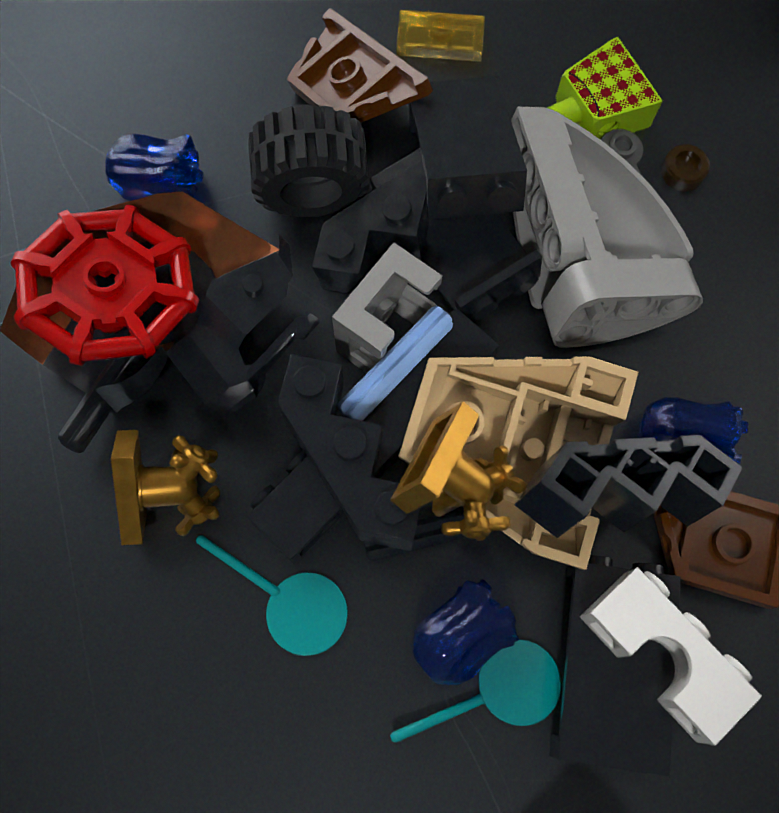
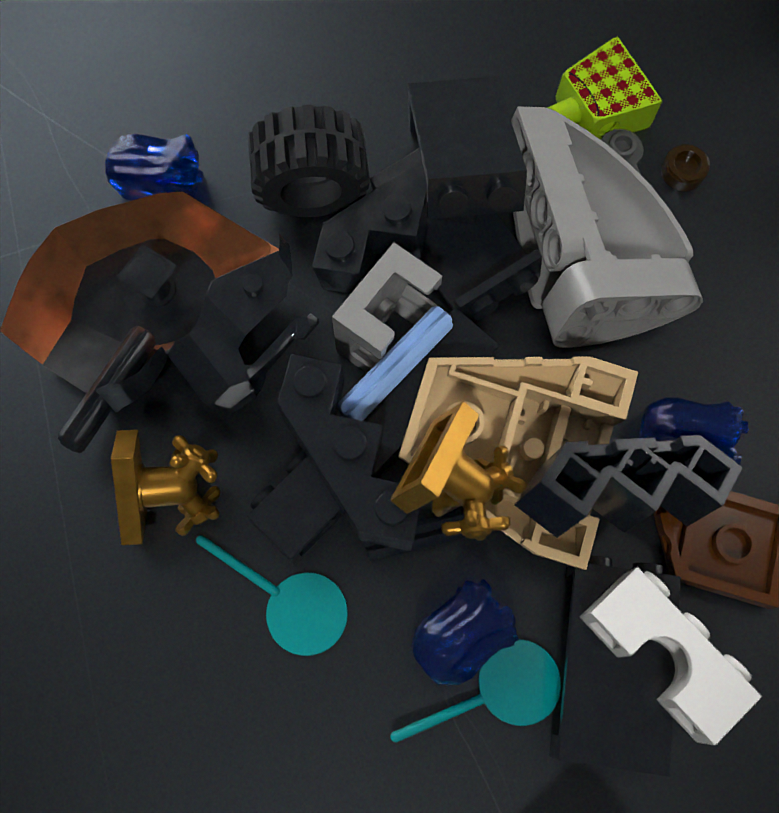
red plate [11,205,199,366] -> none
reddish brown wing [287,8,433,123] -> none
clear yellow plate [396,10,485,61] -> none

